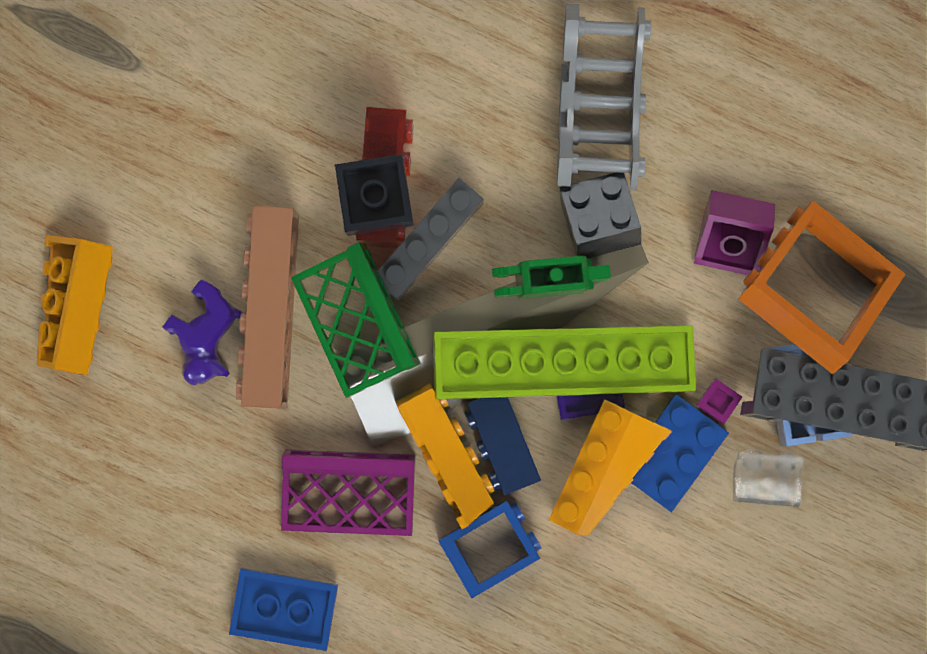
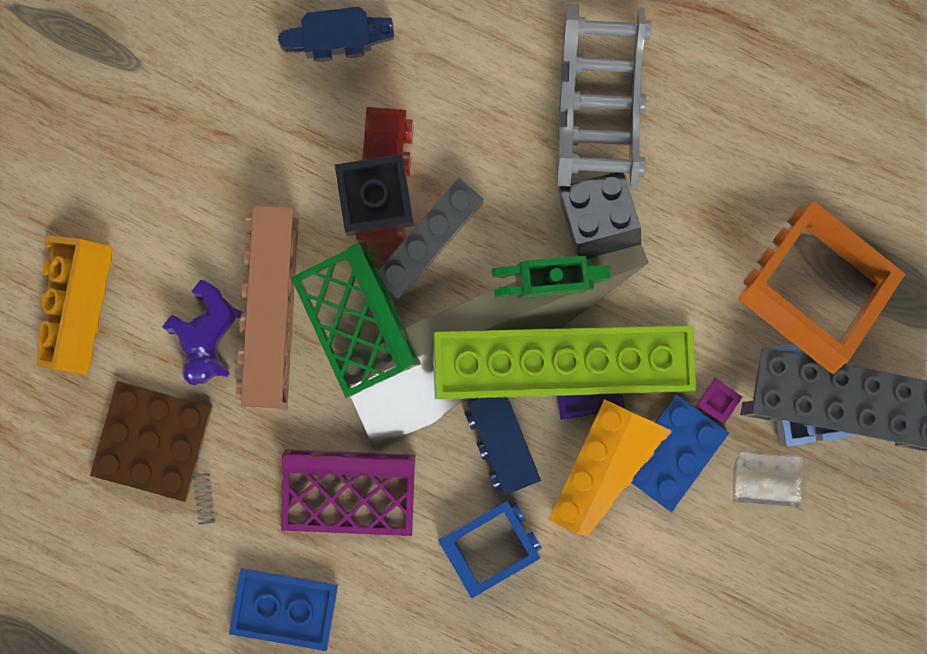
light orange wedge [395,383,495,529] -> none
magenta slope [694,190,775,275] -> none
none -> reddish brown plate [90,381,213,502]
none -> light grey piece [192,474,215,525]
none -> dark blue hinge [277,6,394,62]

